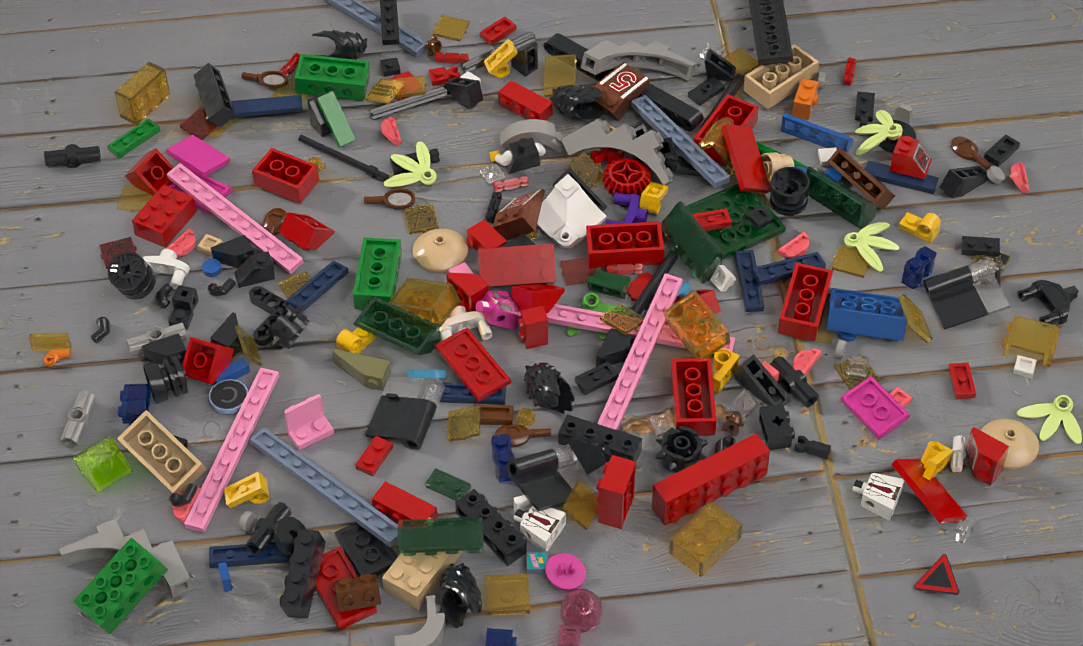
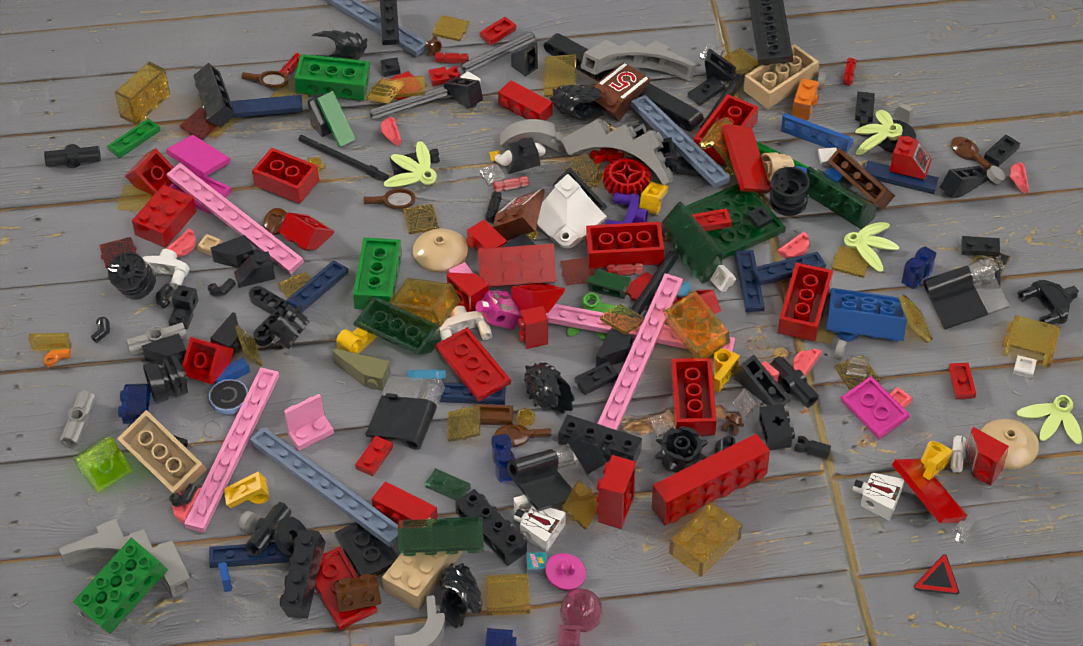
blue tile [202,259,222,277] -> none
yellow plate [484,39,518,78] -> none
yellow plate [898,212,941,243] -> none

